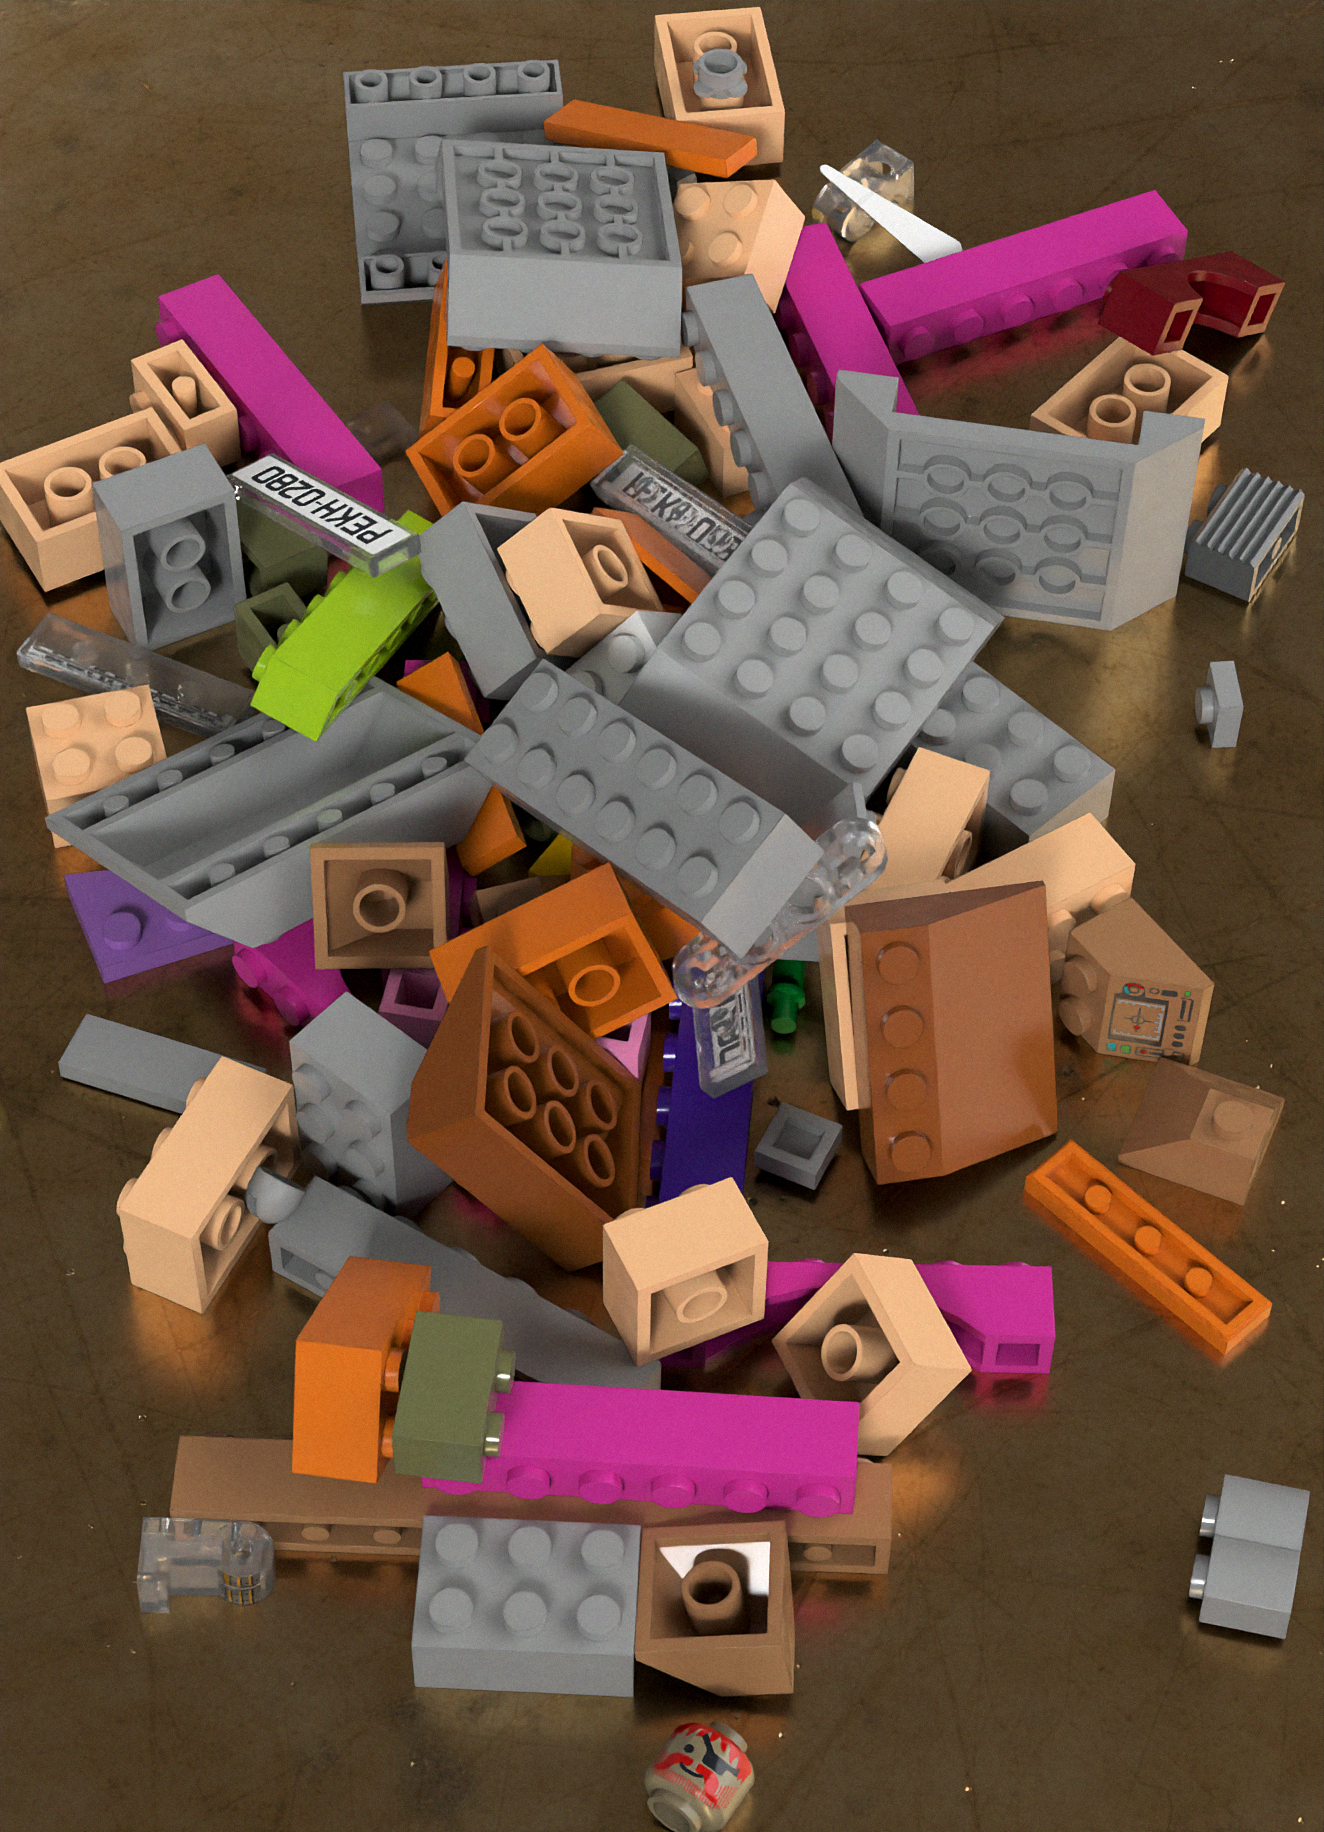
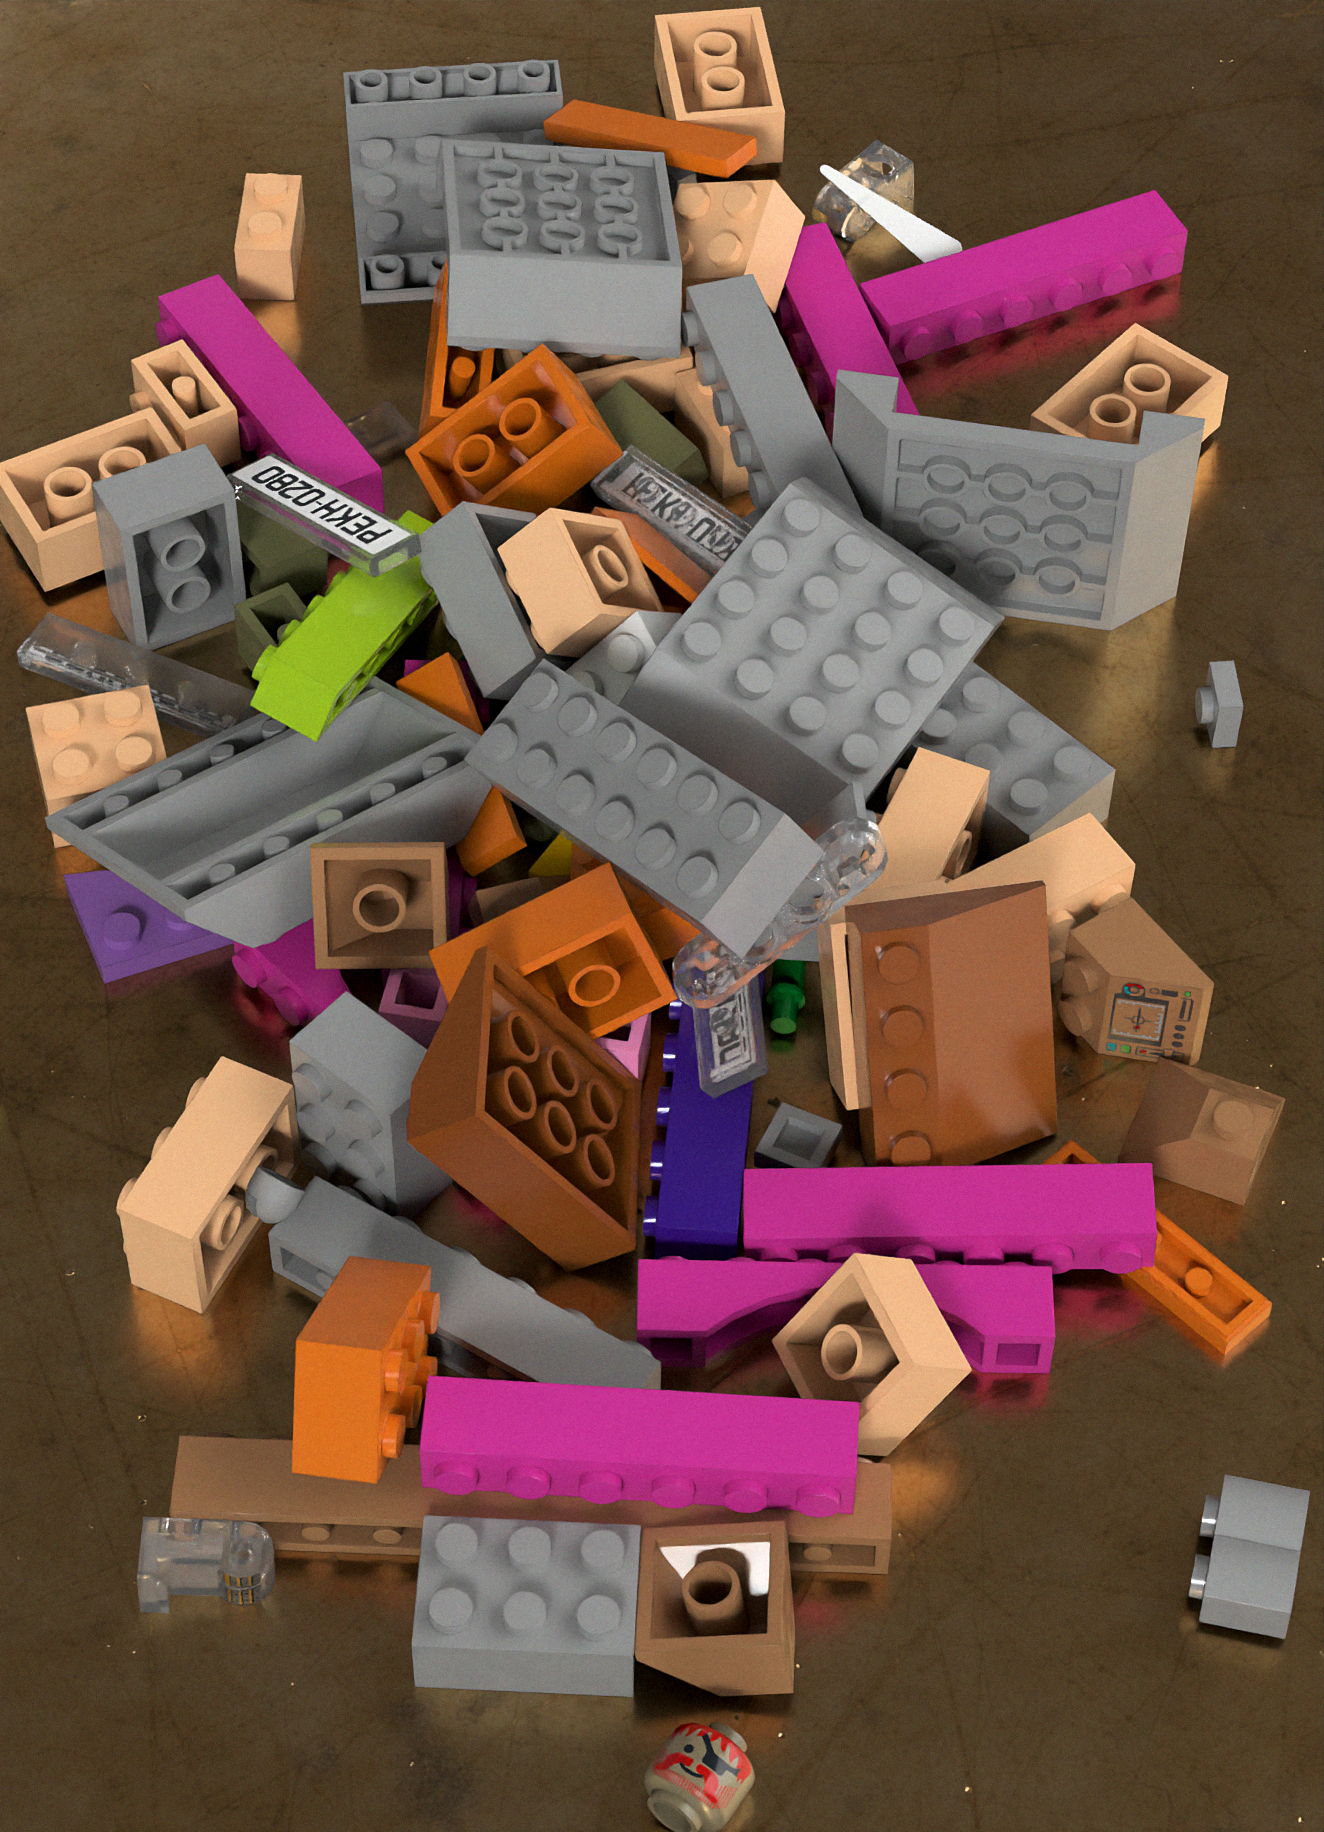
light grey tile [58,1013,266,1114] -> none
olive brick [392,1310,516,1484] -> none
light nougat brick [603,1177,768,1367] -> none
light grey plate [693,49,748,99] -> none
dark red arch [1098,251,1286,356] -> none
dark grey brick [1183,467,1305,602] -> none
none -> light nougat brick [234,173,305,301]
none -> dark pink brick [744,1163,1157,1275]

